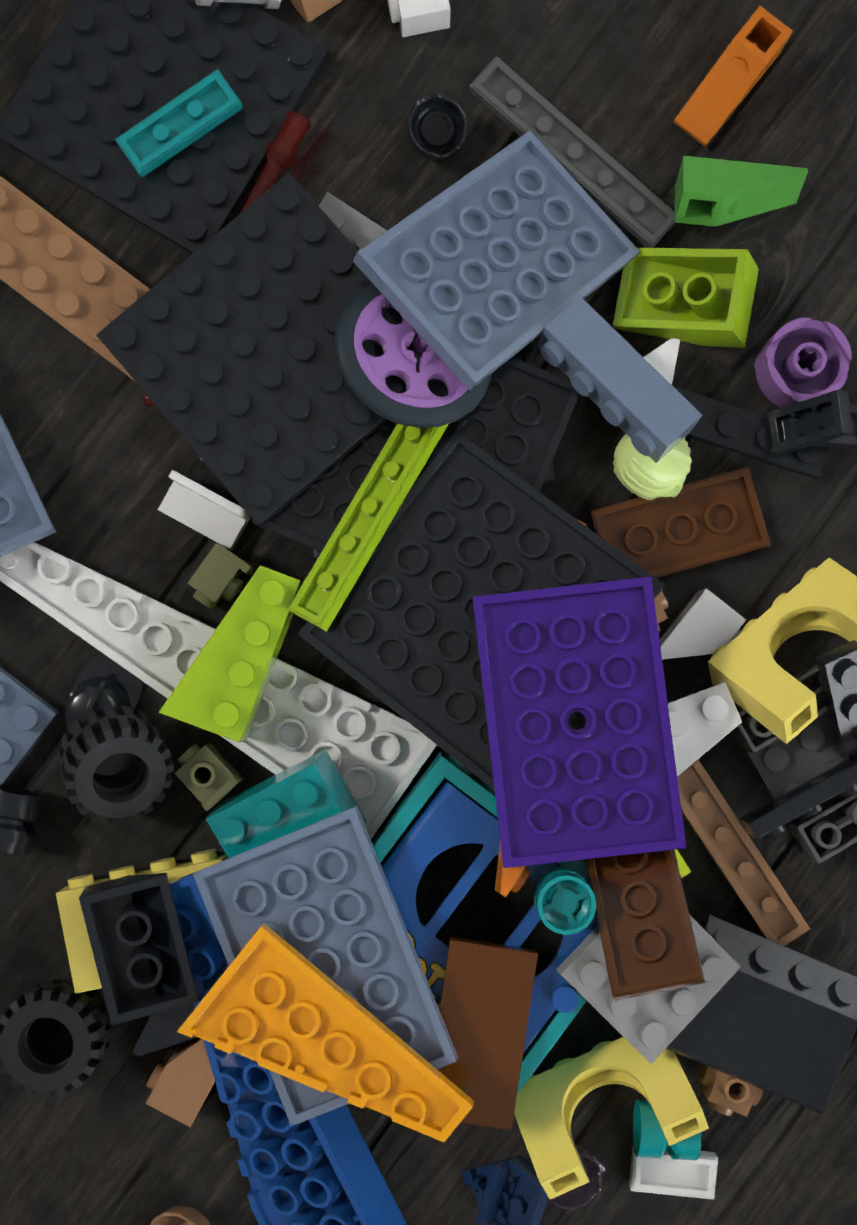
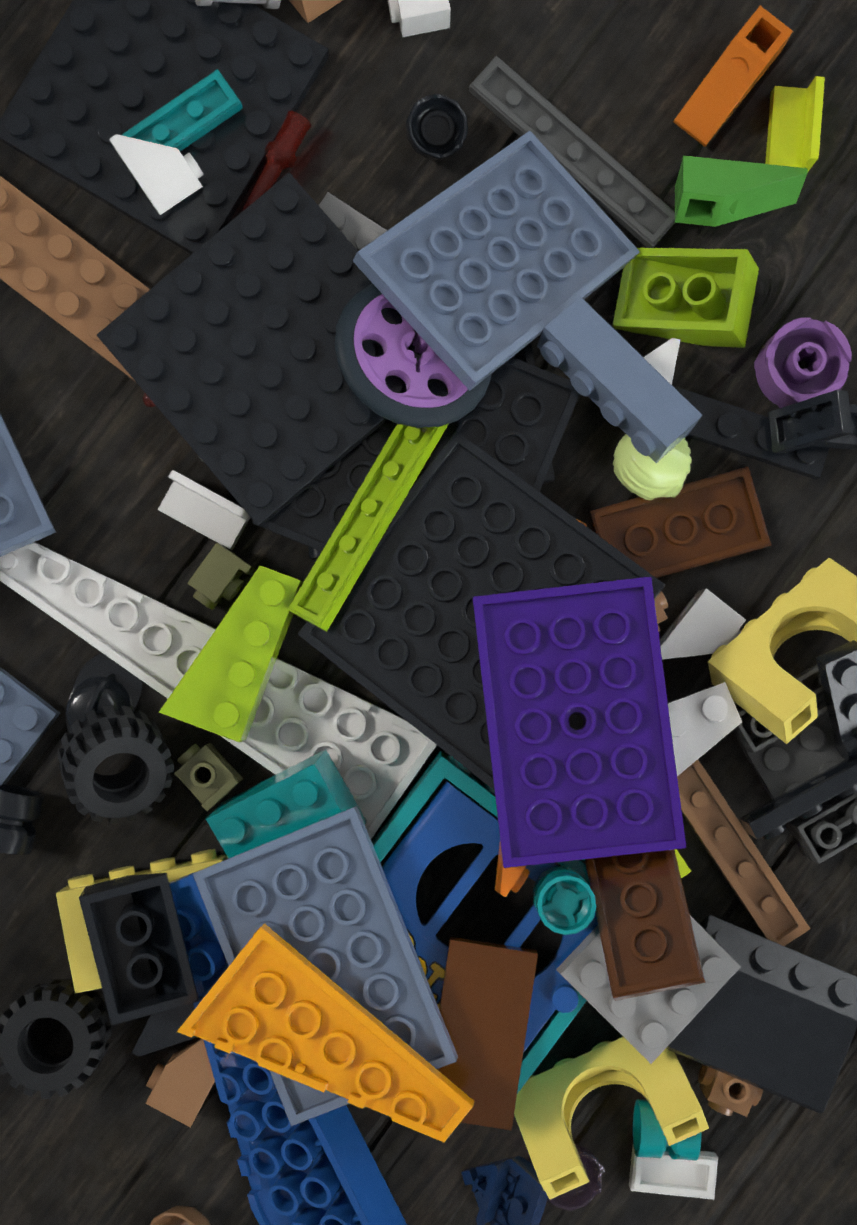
none -> white slope [109,134,204,215]
none -> neon yellow panel [765,76,825,171]

